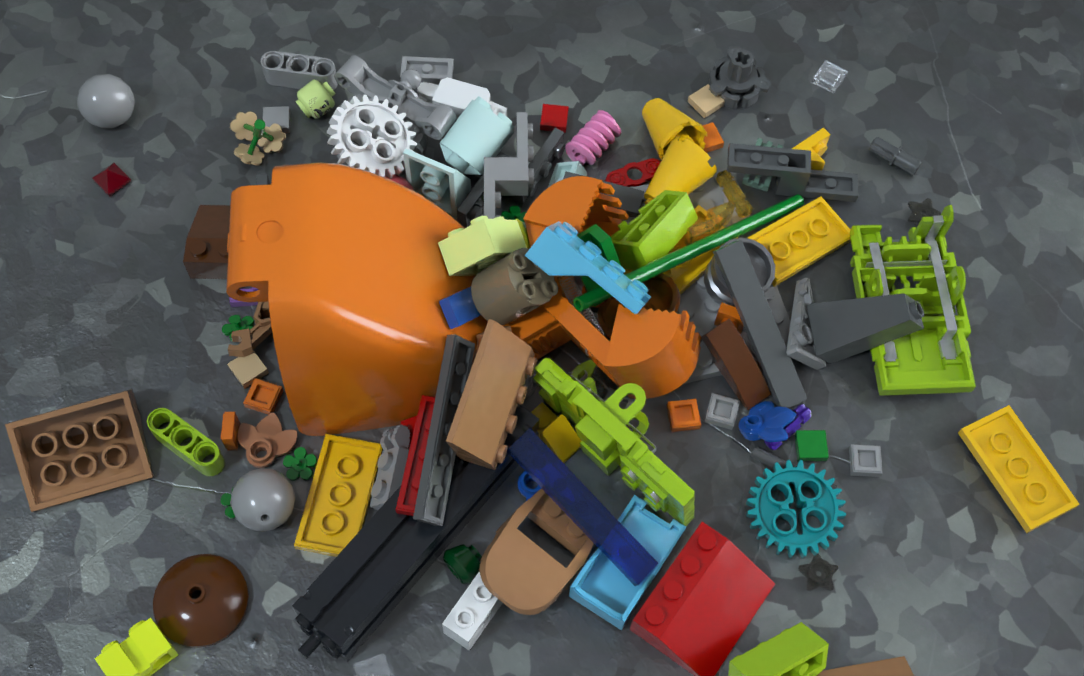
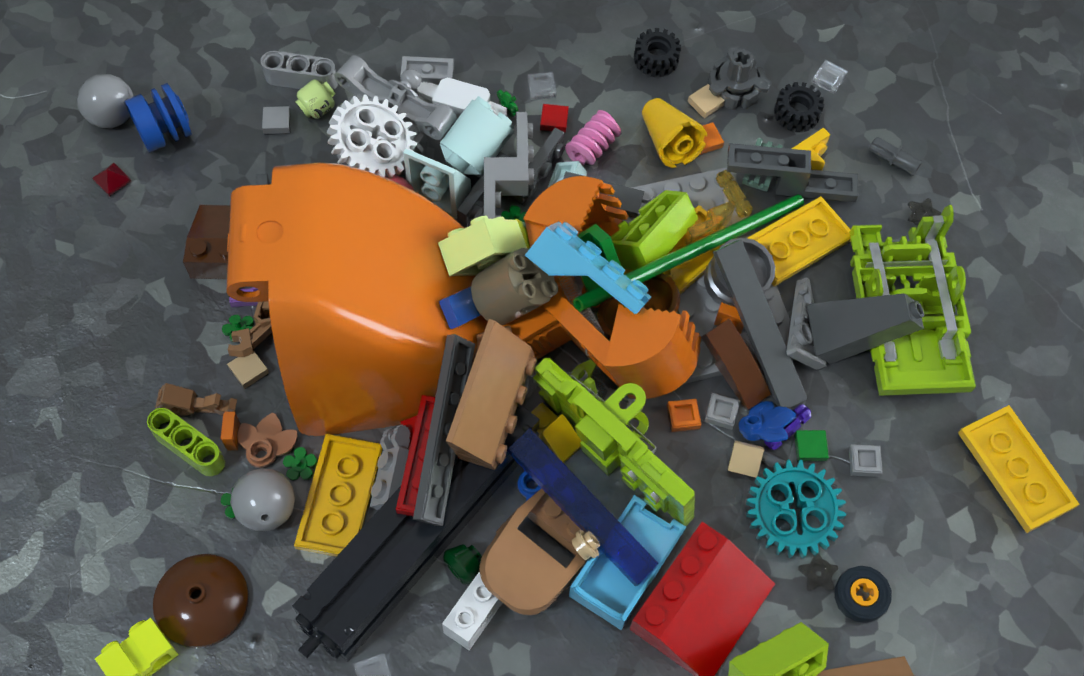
medium nougat slope [5,389,153,512] -> none
tan plant [230,111,286,166] -> none
orange tile [243,378,283,415] -> none
red piece [605,158,661,187] -> none
yellow cone [644,136,717,205] -> none
none -> blue wheel [124,83,192,153]
none -> medium nougat piece [155,383,237,417]
none -> green plant [497,89,518,117]
none -> clear tile [527,72,557,101]
none -> tan plate [571,530,600,560]
none -> black tyre [634,28,681,77]
none -> tan tile [728,440,764,478]
none -> black tyre [774,82,824,132]
none -> black bush [834,566,892,623]

